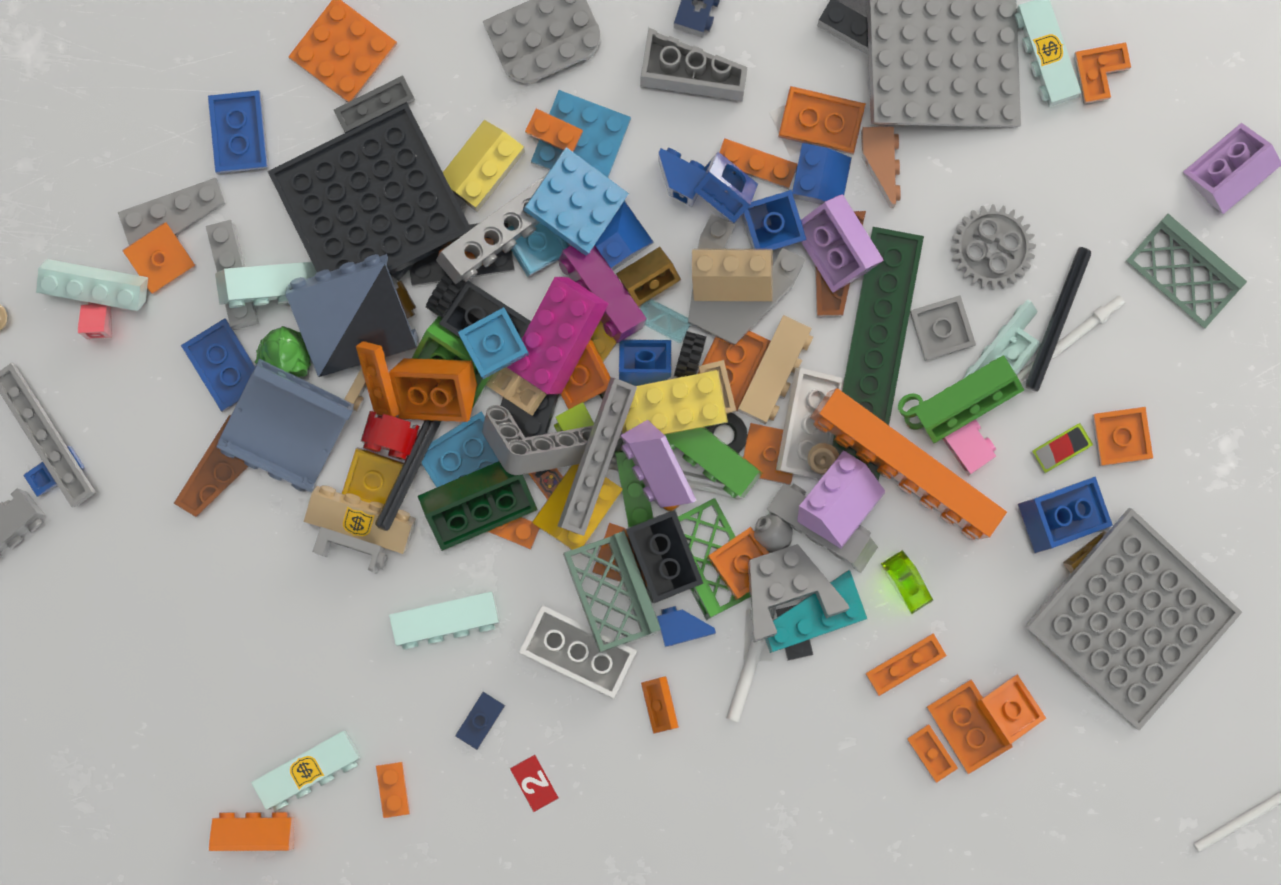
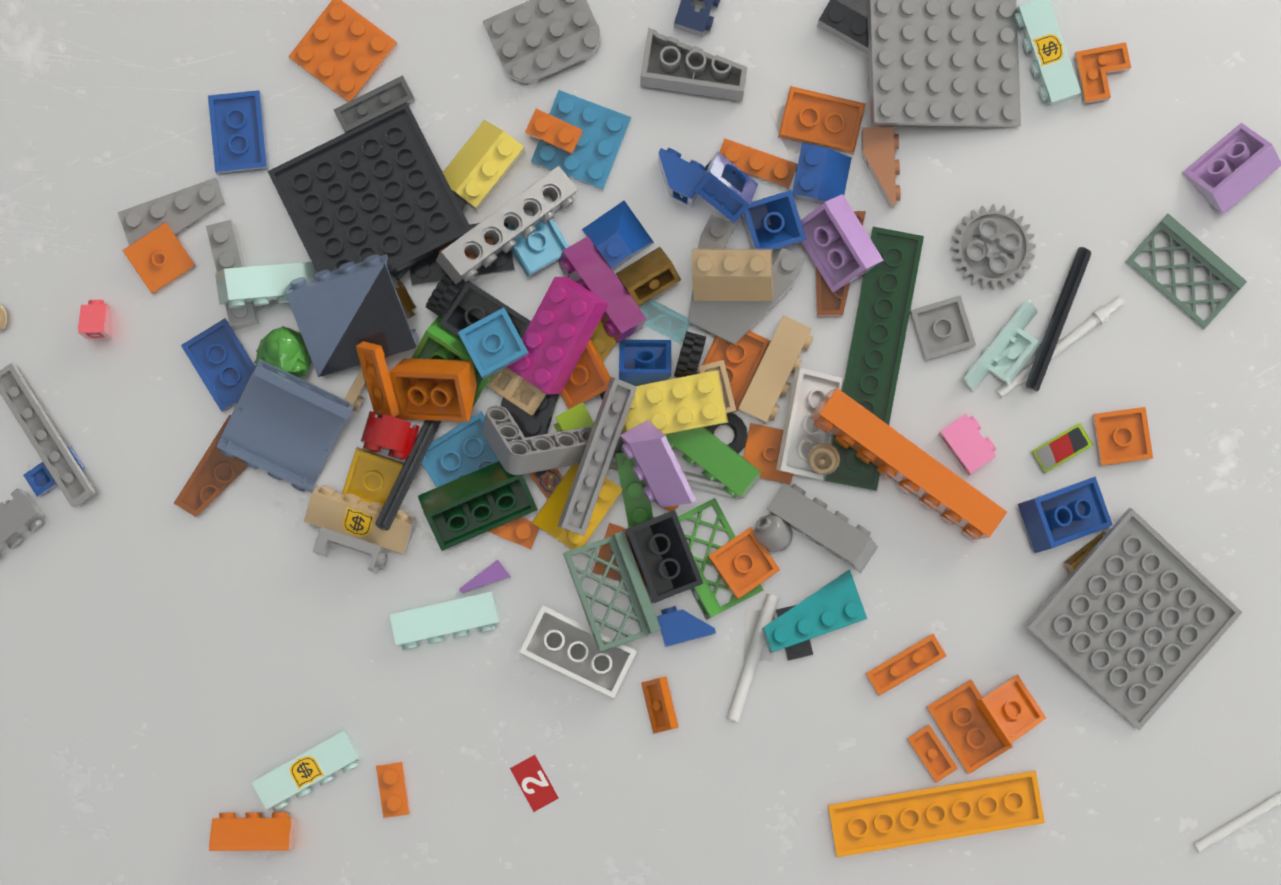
light aqua brick [36,259,148,311] -> none
dark blue plate [455,692,506,750] -> none
dark azure plate [523,147,629,256] -> none
light grey wing [748,544,849,643] -> none
lavender slope [797,451,885,549] -> none
clear neon green slope [881,550,933,614] -> none
bright green hinge [898,355,1024,443] -> none
none -> medium lavender piece [459,560,511,594]
none -> light orange plate [828,771,1045,857]

